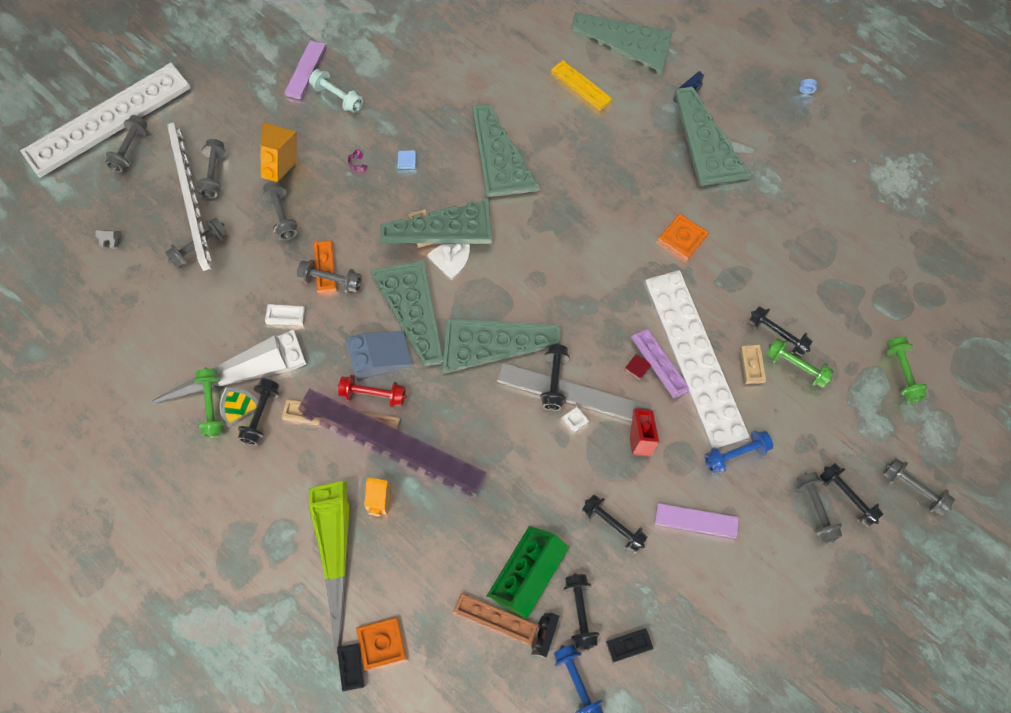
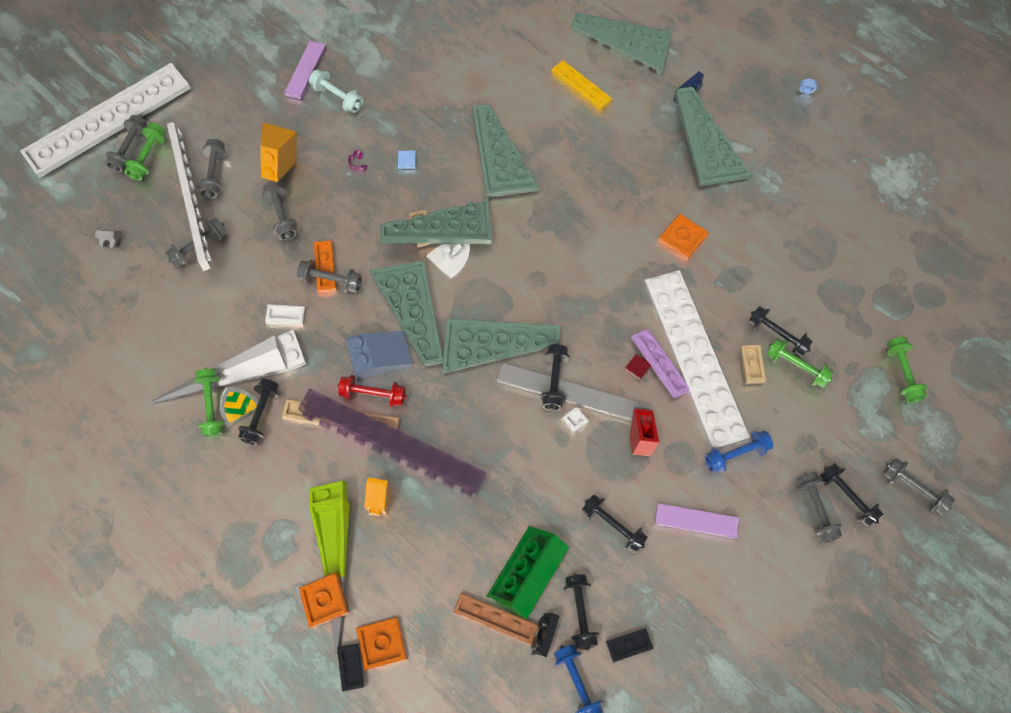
none -> bright green piece [124,123,166,181]
none -> orange tile [299,572,350,628]

